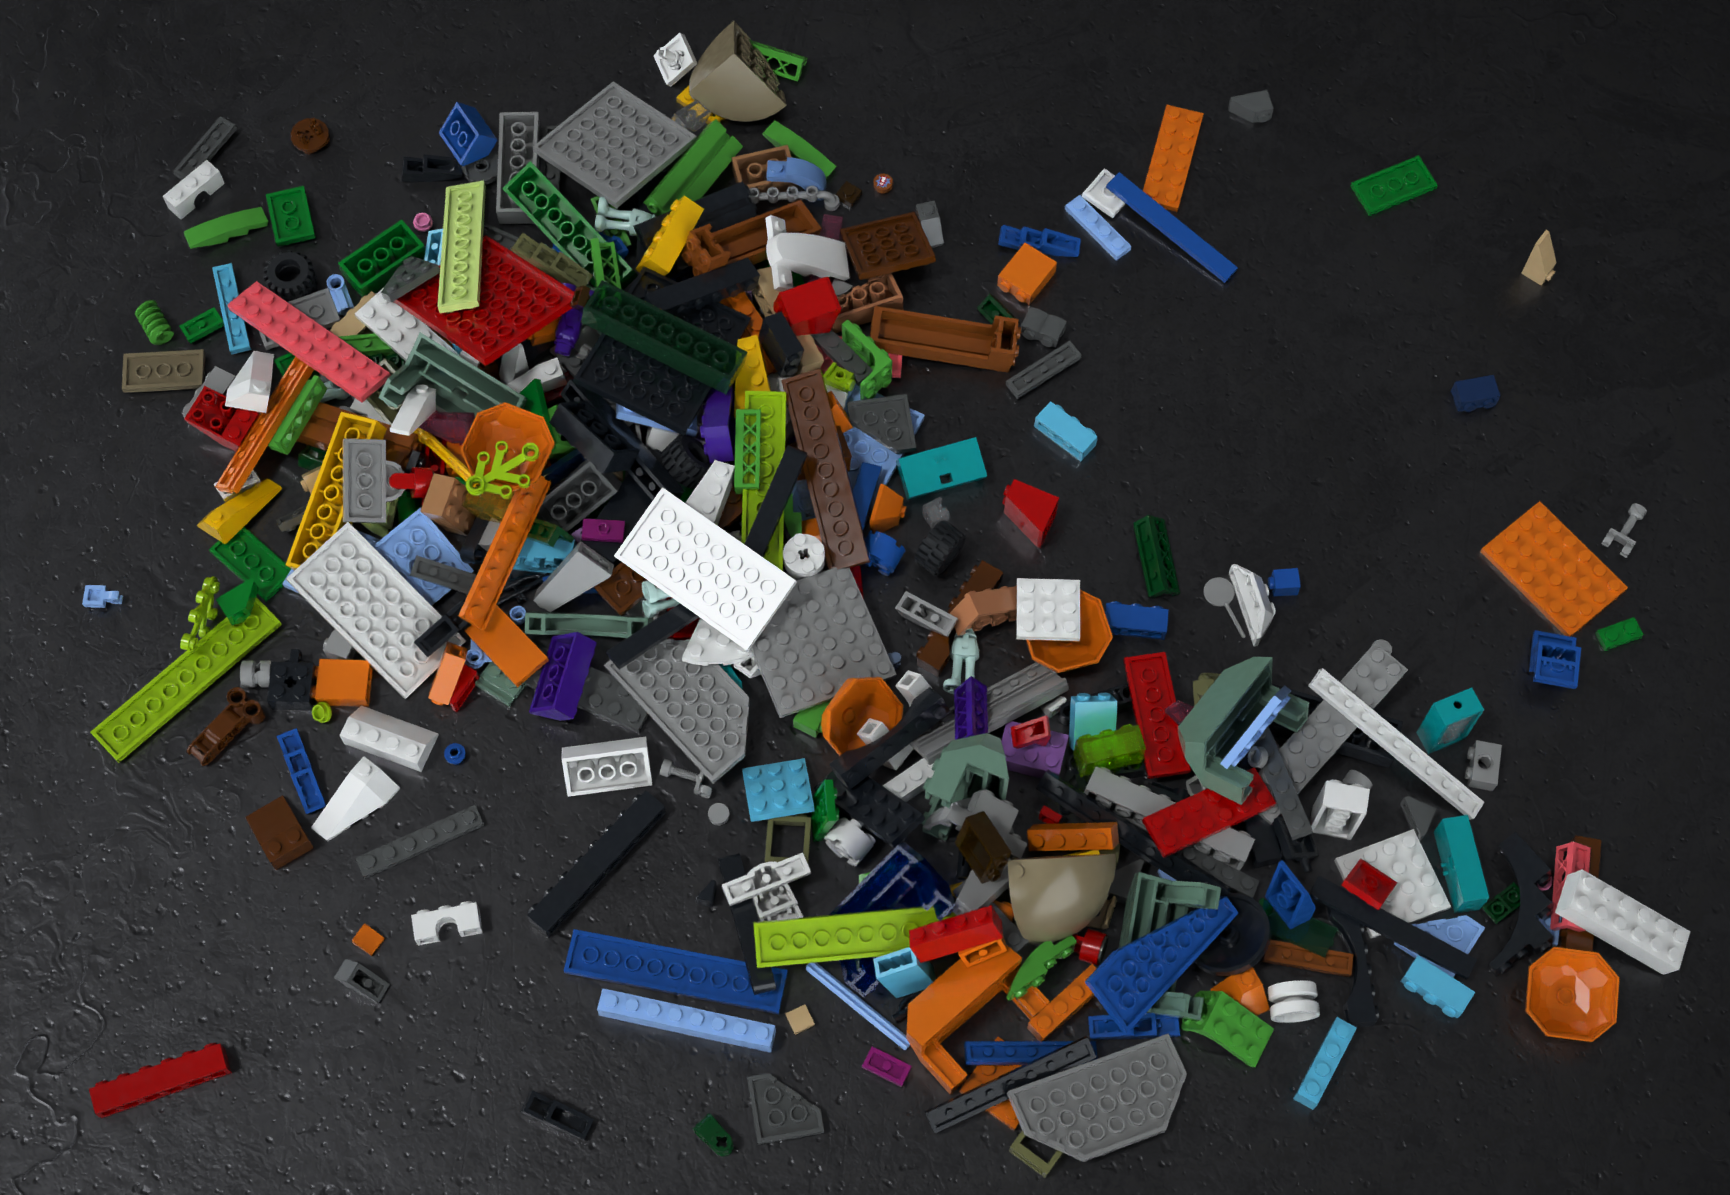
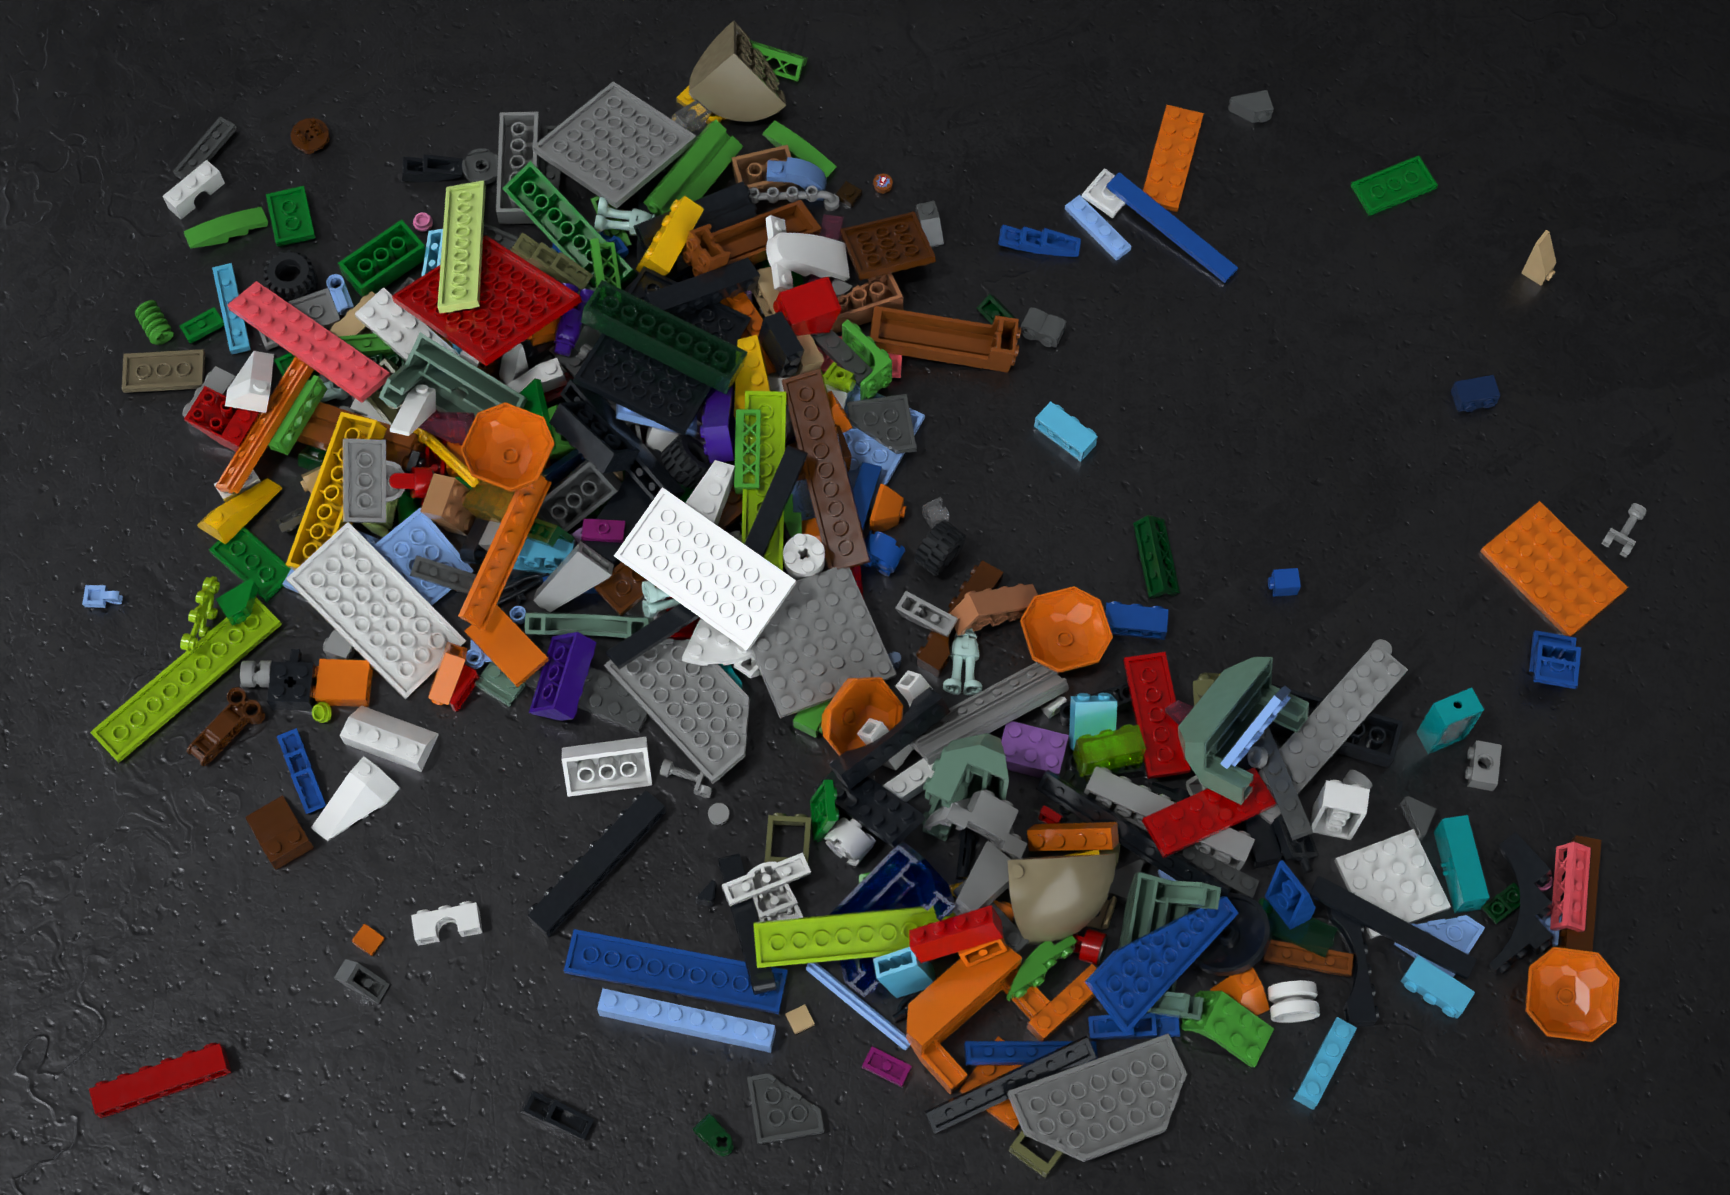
dark grey plate [355,805,484,879] -> none
dark grey plate [381,257,440,302] -> none
black slope [414,599,468,658] -> none
blue slope [439,102,497,166] -> none
blue plate [444,743,466,764] -> none
lime plant [466,441,539,499] -> none
dark brown plate [570,285,591,309] -> none
white plate [654,33,698,87] -> none
medium azure plate [742,758,815,822] -> none
teal brick [896,437,987,500] -> none
dark purple fence [954,676,988,740] -> none
dark brown window [955,811,1012,884] -> none
orange brick [997,243,1057,305] -> none
red slope [1002,479,1059,548] -> none
dark grey plate [1006,341,1082,399] -> none
red slope [1010,715,1051,749] -> none
white plate [1016,578,1080,641] -> none
light grey piece [1204,577,1246,638] -> none
white wedge [1229,564,1276,647] -> none
white plate [1308,668,1485,820] -> none
red plate [1341,858,1397,910] -> none
white brick [1555,869,1690,975] -> none
green plate [1595,617,1644,651] -> none

